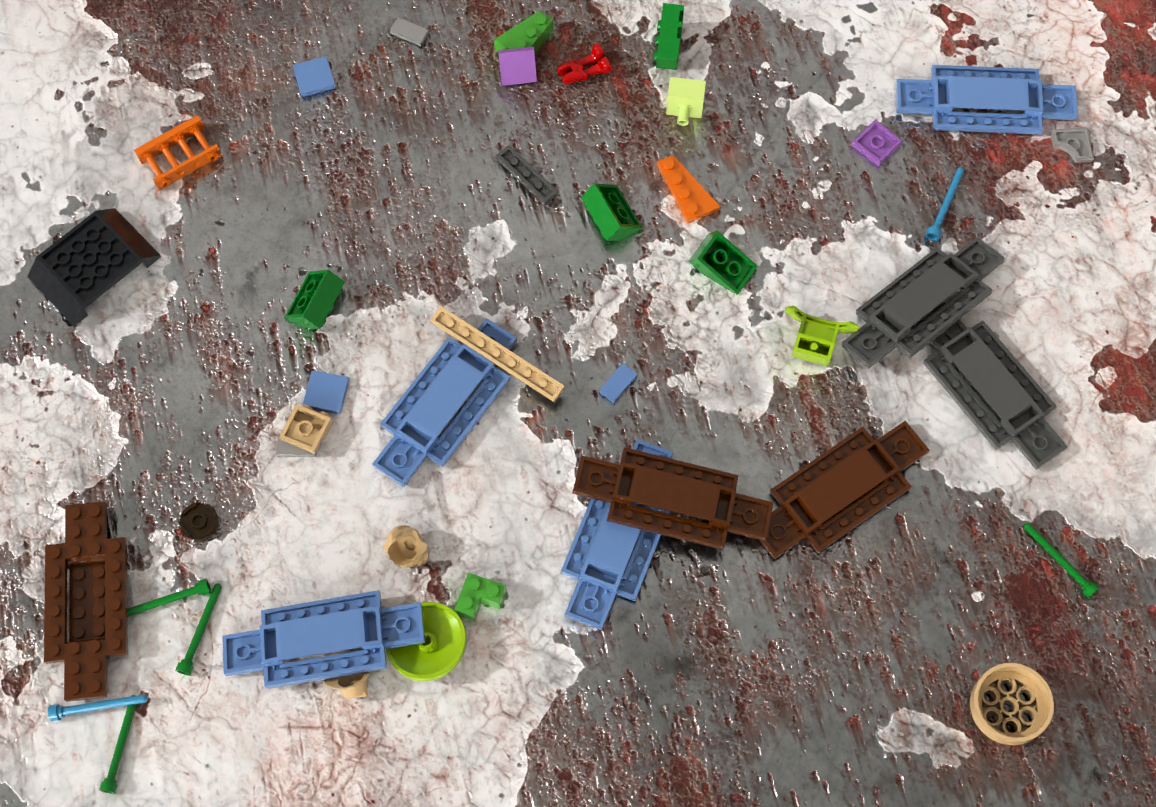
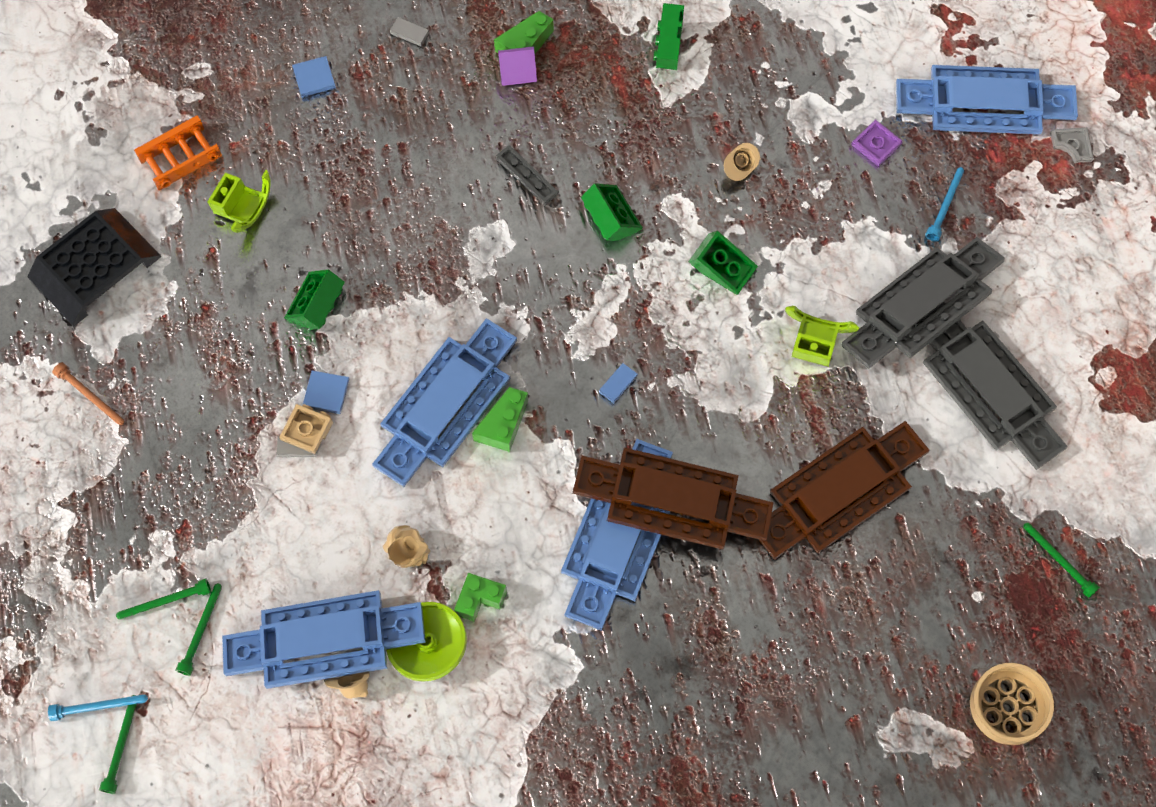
reddish brown piece [44,501,128,702] -> none
dark brown tile [179,502,219,542] -> none
tan plate [430,306,565,403] -> none
red piece [557,43,612,85] -> none
orange wing [657,155,721,224] -> none
yellowish green brick [666,77,706,126] -> none
none -> nougat piece [52,362,124,425]
none -> lime piece [207,170,271,233]
none -> bright green wedge [472,387,528,452]
none -> tan piece [724,143,760,181]

